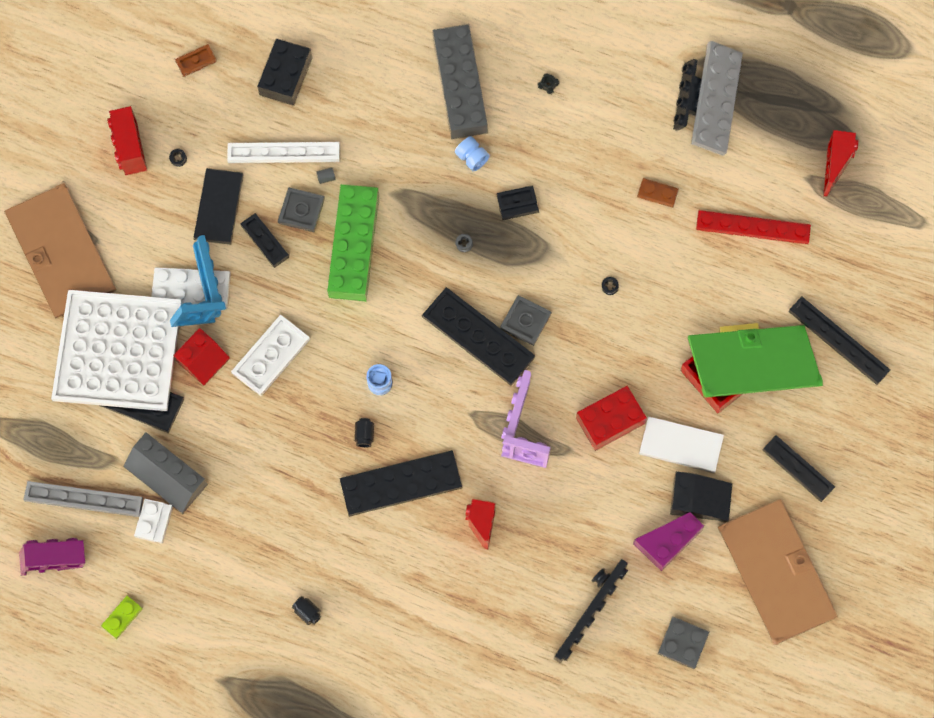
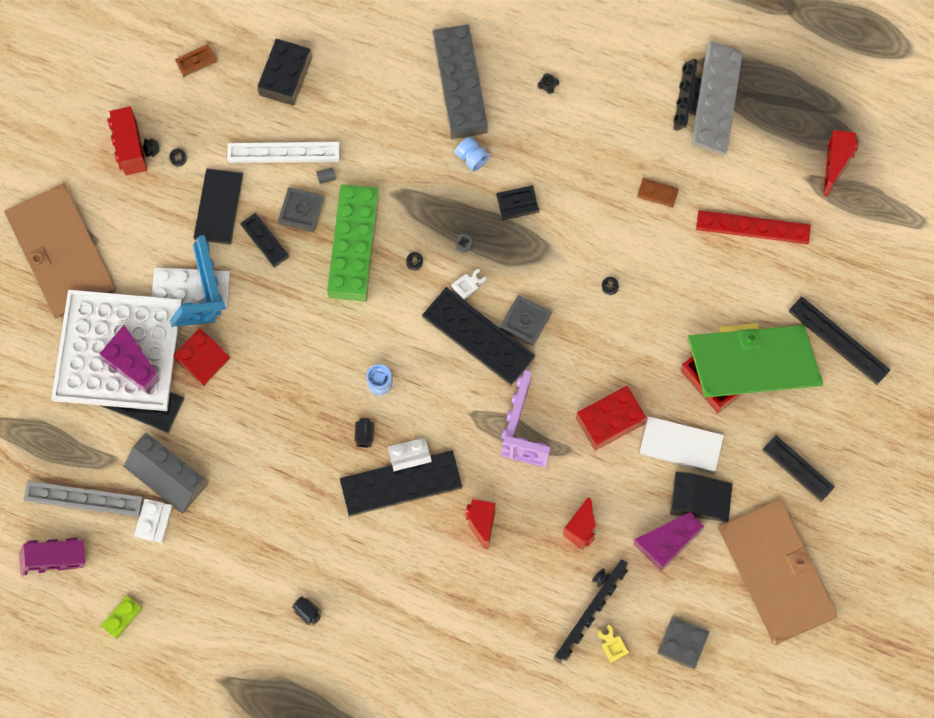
white plate [231,315,310,396] -> none
none -> magenta wedge [99,325,160,394]
none -> pearl dark grey plate [143,138,159,157]
none -> white plate [388,437,432,471]
none -> black bush [406,252,423,271]
none -> white plate [451,269,486,300]
none -> red slope [563,497,596,550]
none -> light yellow plate [598,625,629,663]

